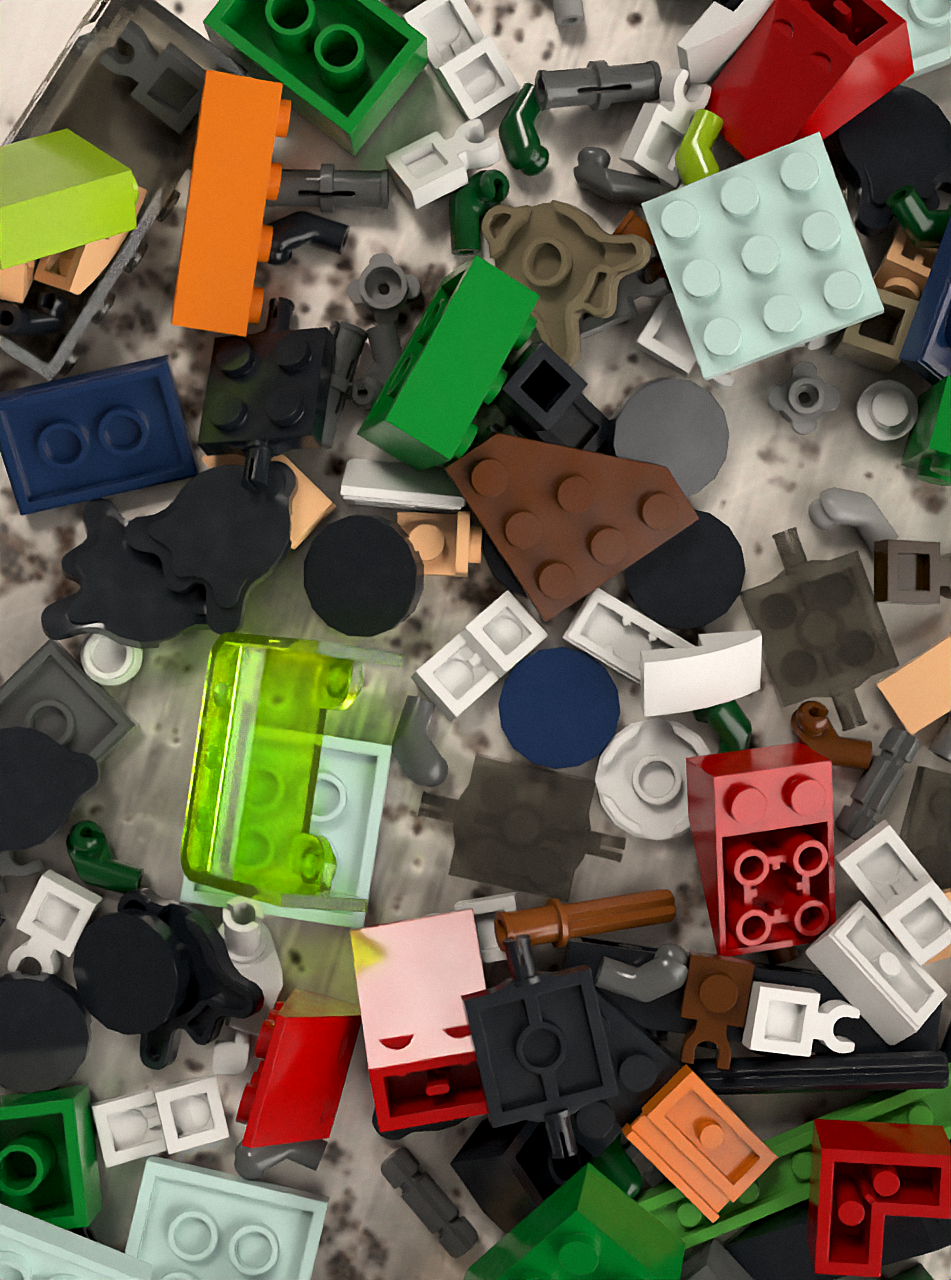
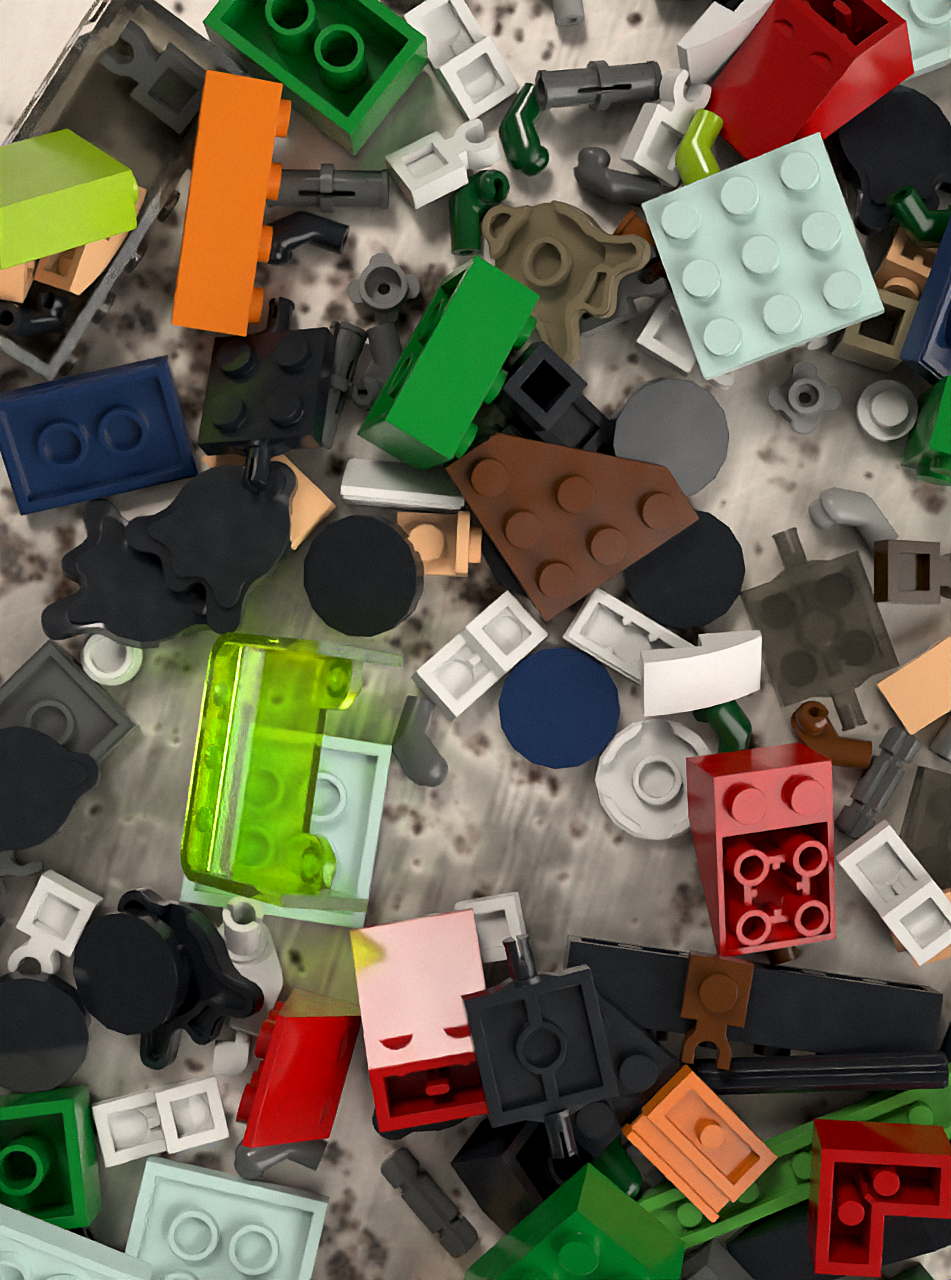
dark green arm [66,820,144,895] -> none
clear smoke plate [418,753,626,902] -> none
dark orange axle [494,889,676,952] -> none
dark grey arm [594,943,689,1002] -> none
white plate [742,981,860,1057] -> none
white slope [806,900,948,1045] -> none

